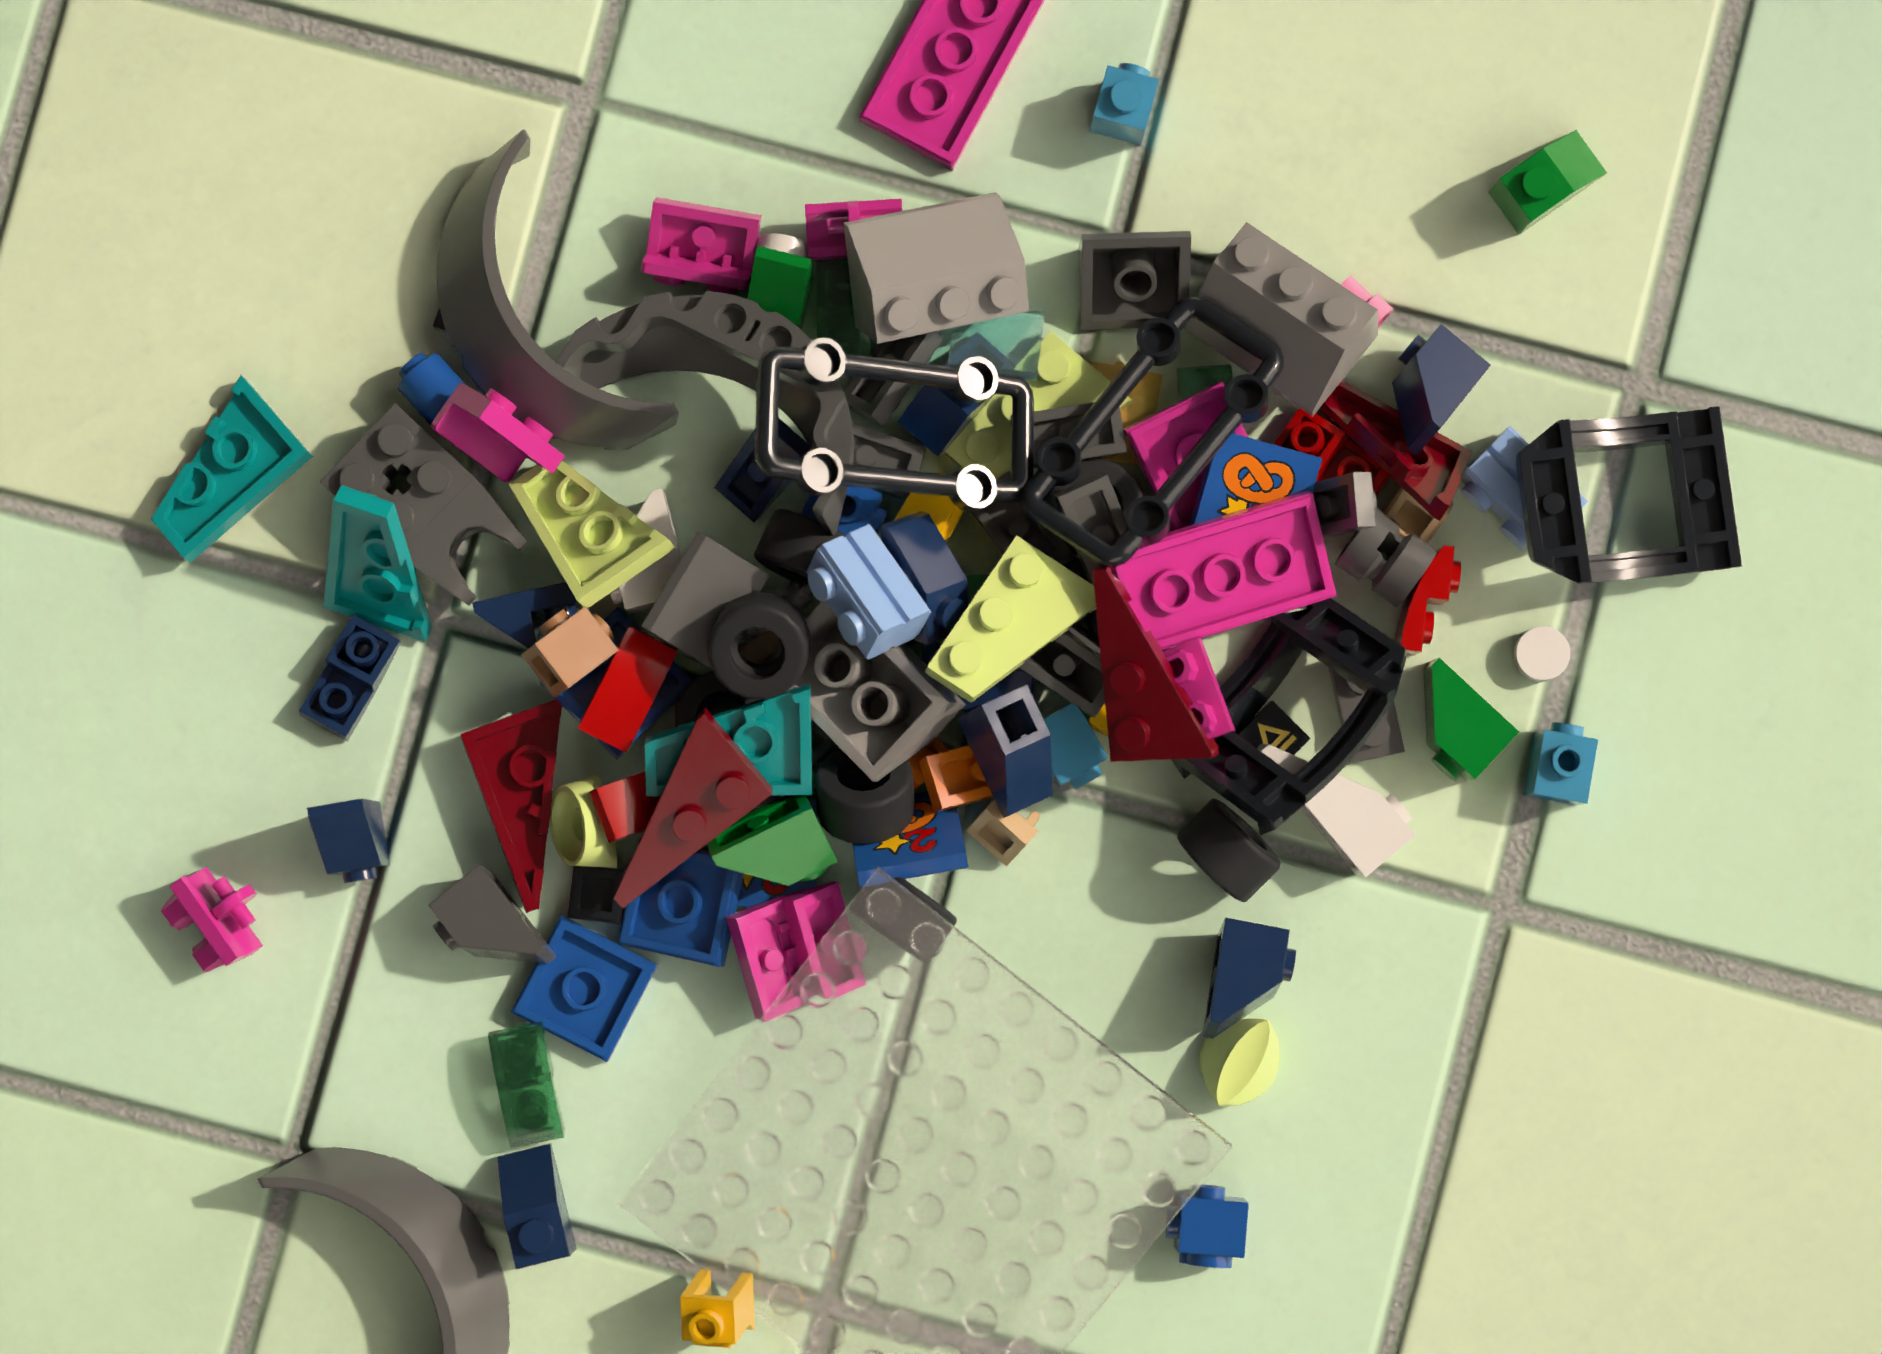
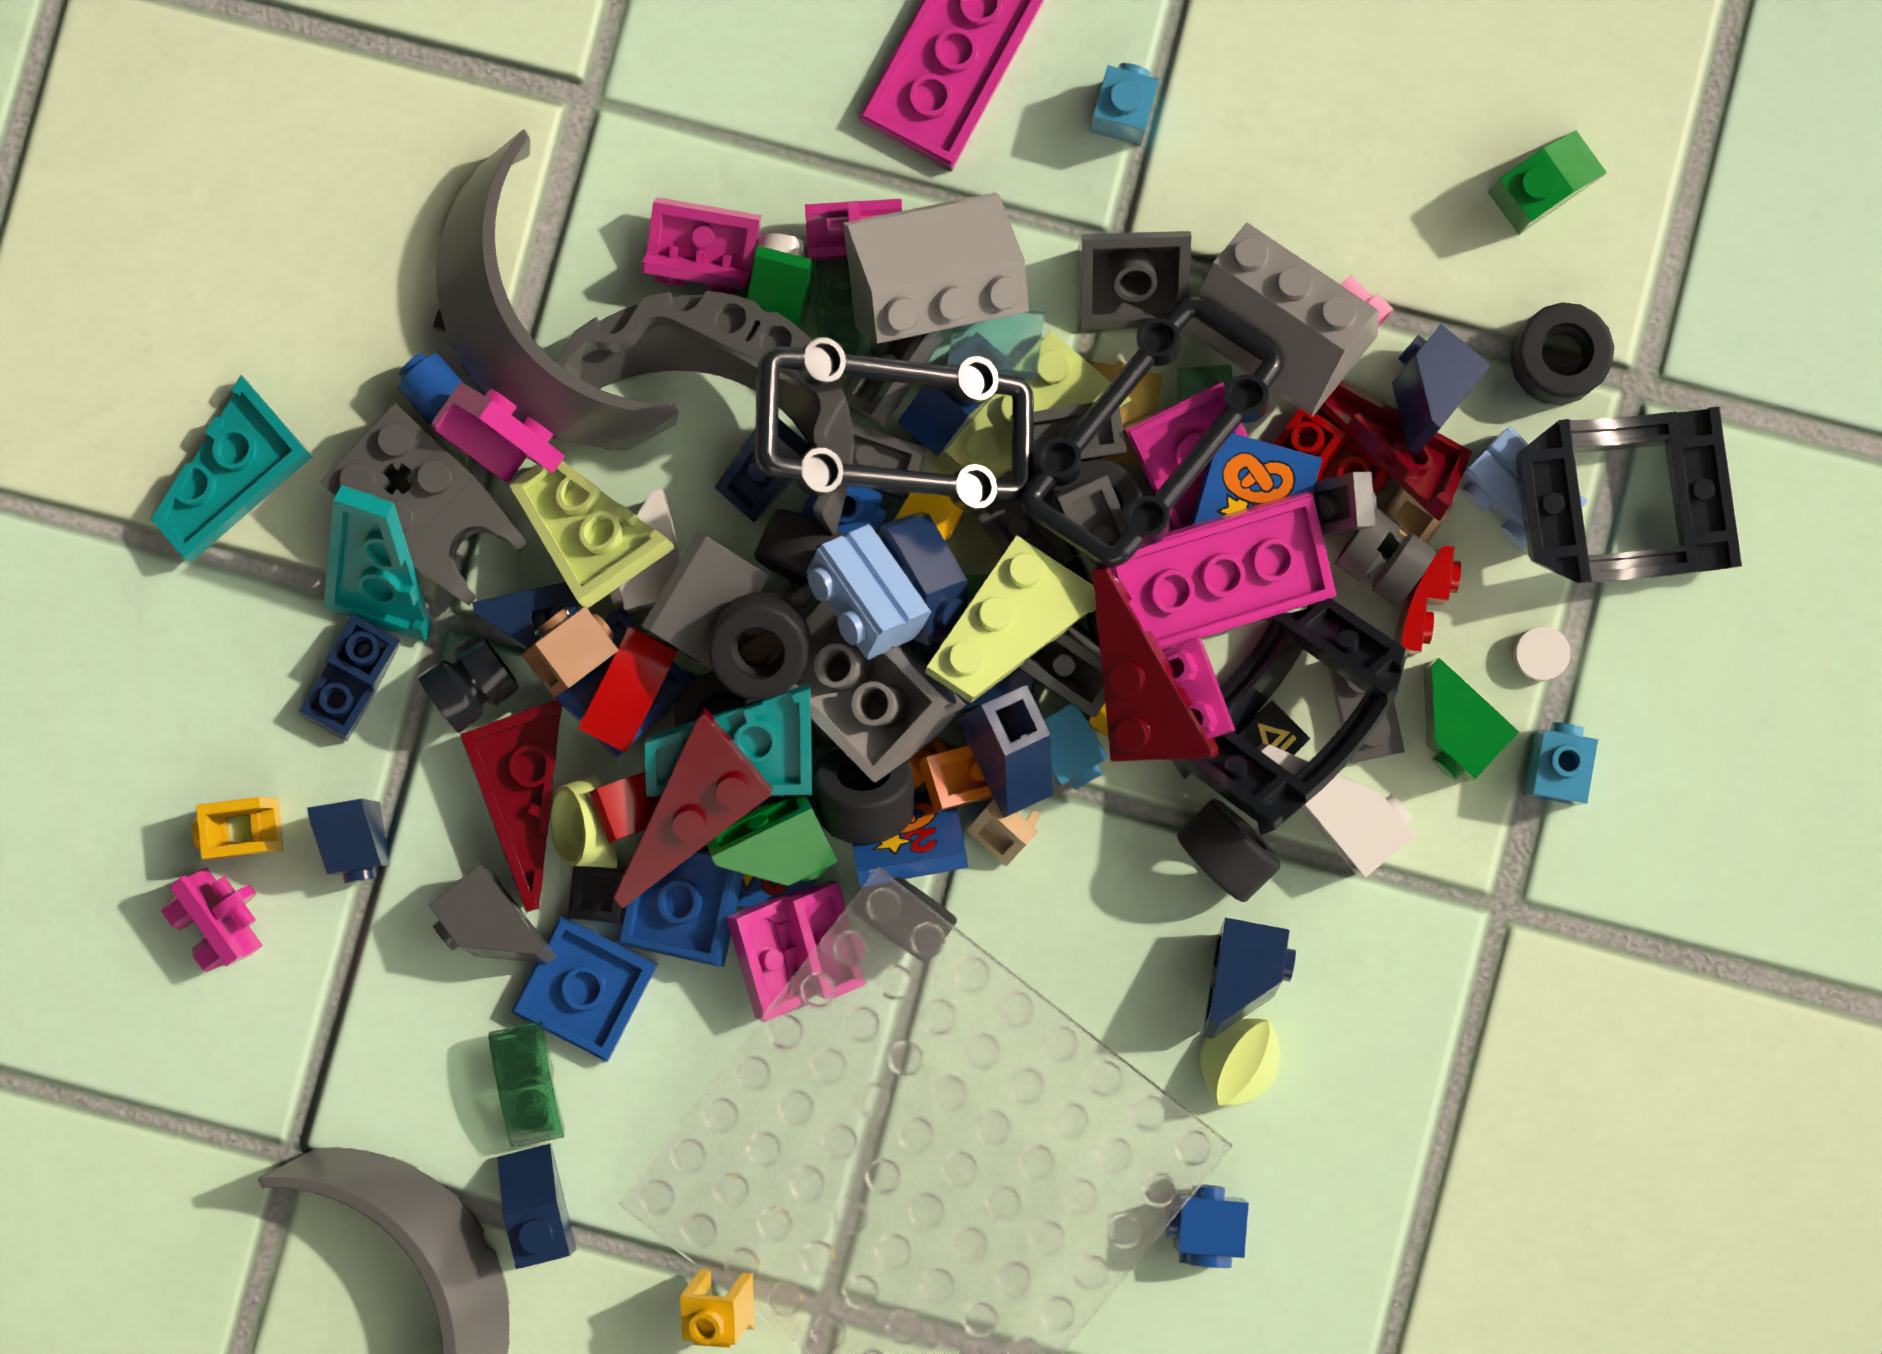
none -> yellow window [191,797,284,859]
none -> black wheel [417,632,521,733]
none -> black tyre [1510,302,1615,405]

